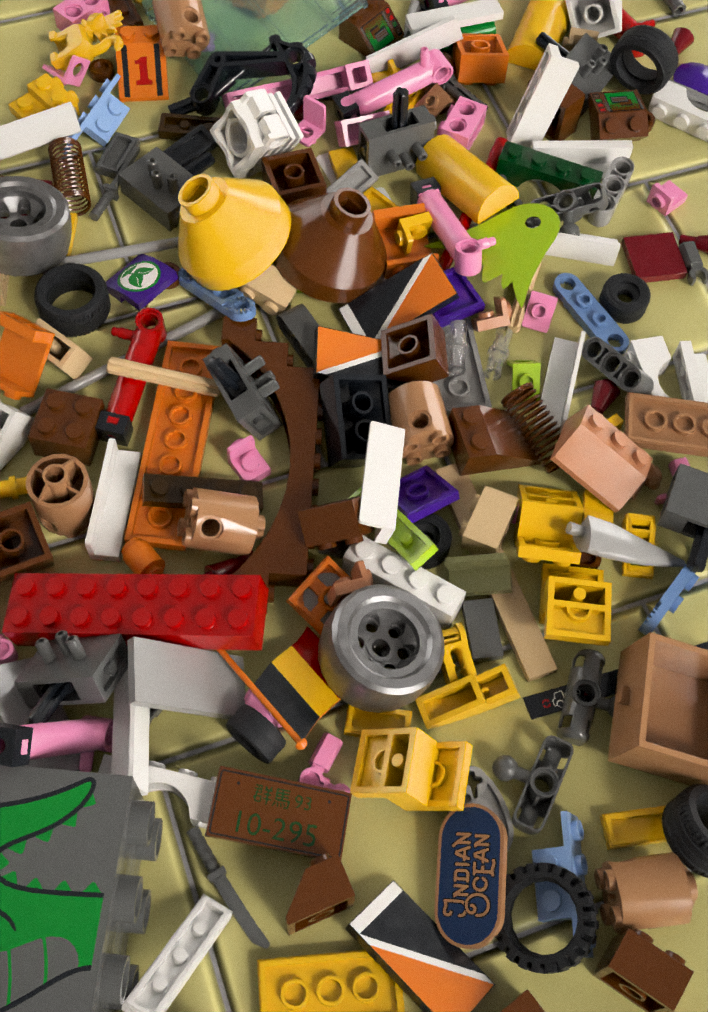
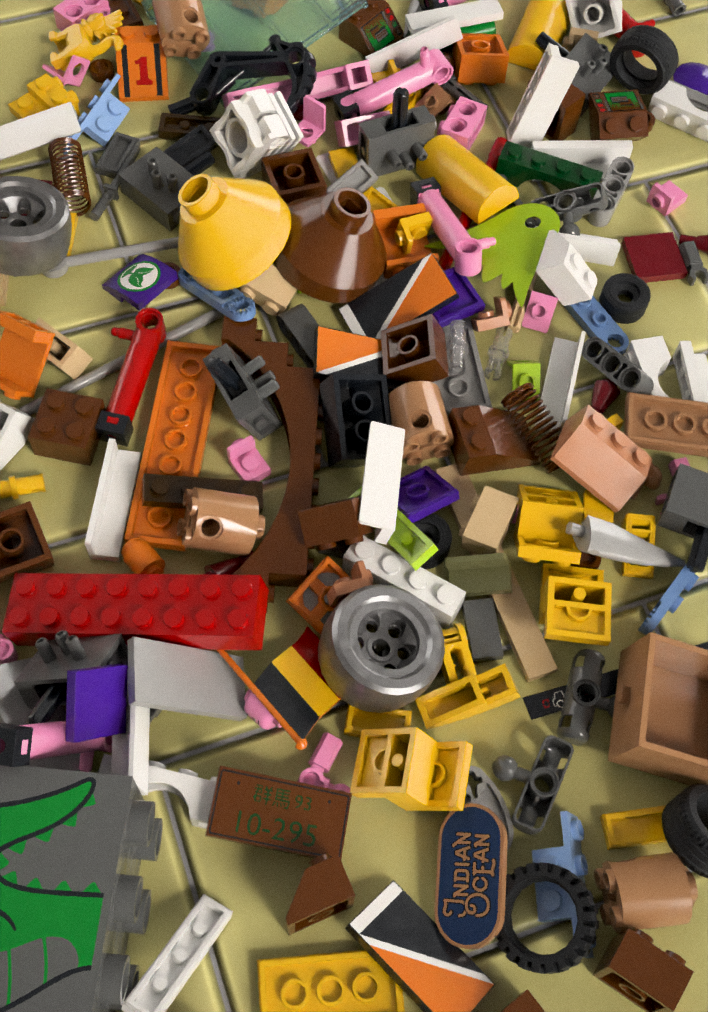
medium nougat cylinder [26,454,95,538] -> none
black tyre [34,263,111,337] -> none
tan axle [107,357,220,397] -> none
dark grey sword [186,826,270,949] -> none
black tyre [225,704,286,764] -> none
dark red cone [671,27,694,55] -> none
none -> dark purple tile [66,664,128,743]
none -> white slope [536,229,597,306]

